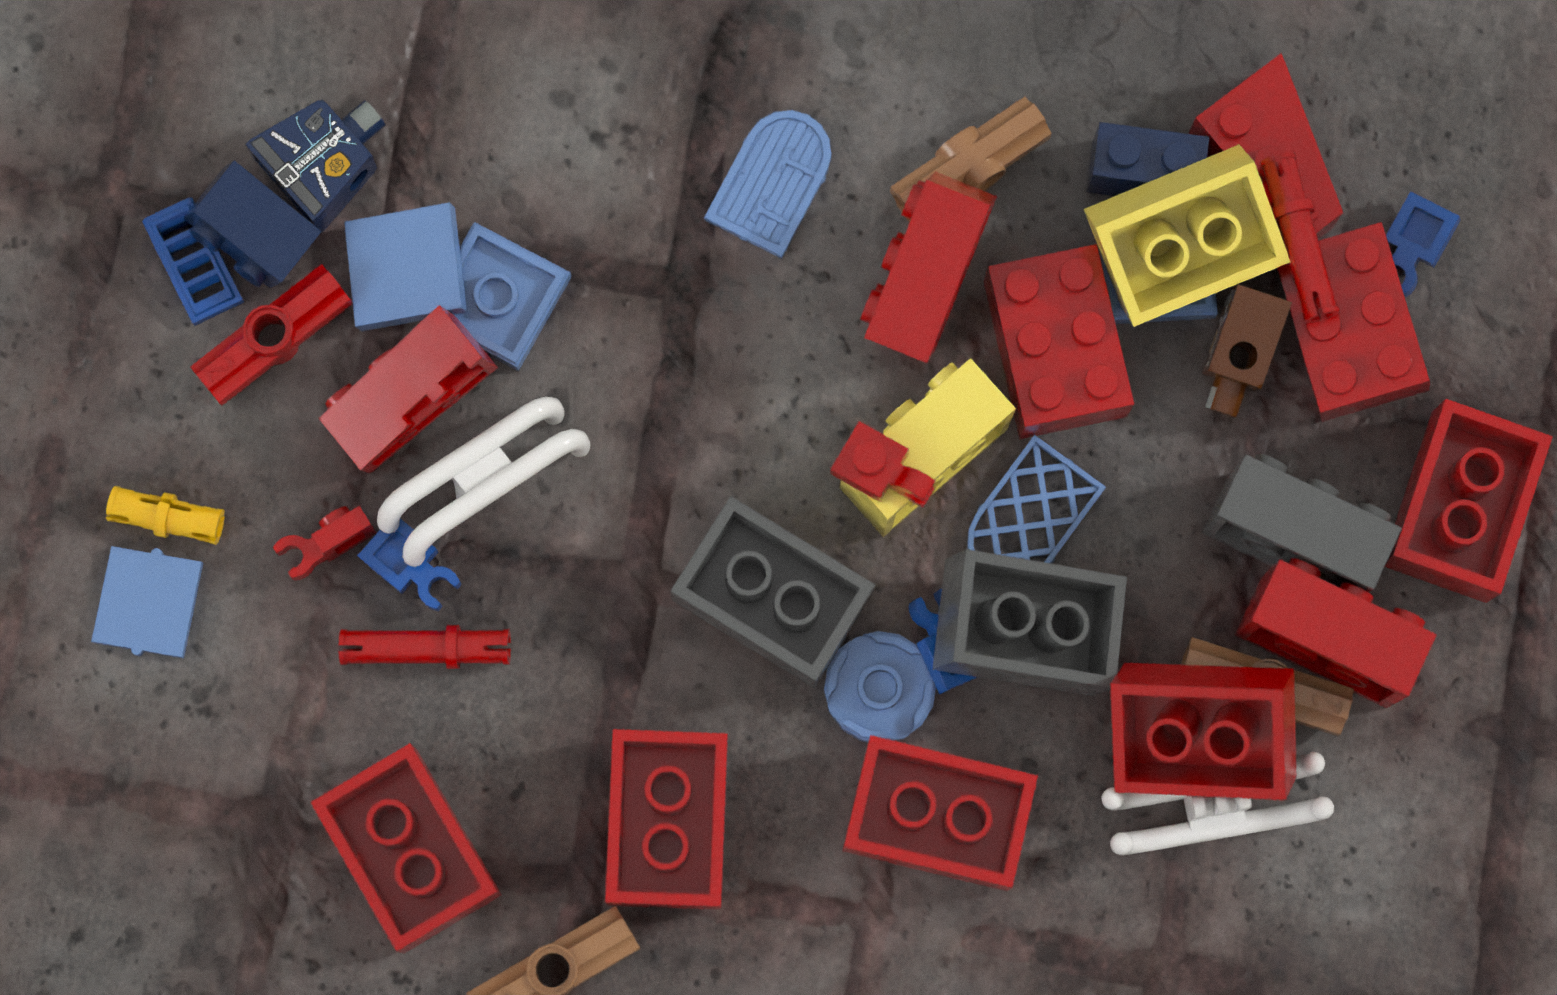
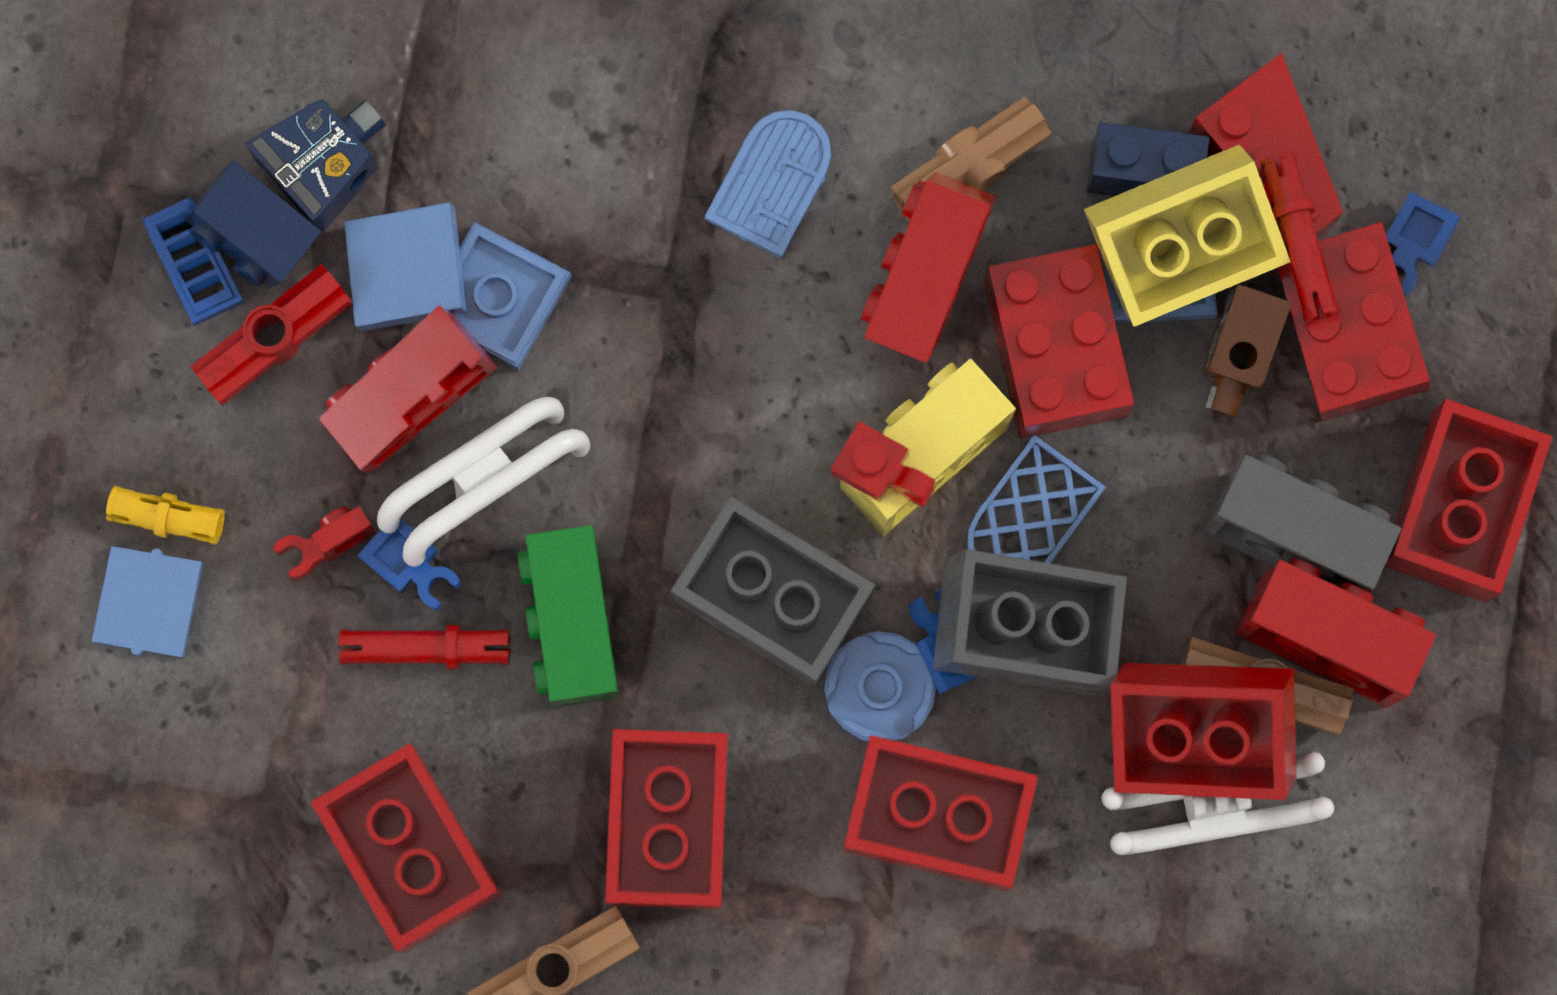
none -> green brick [517,525,619,708]

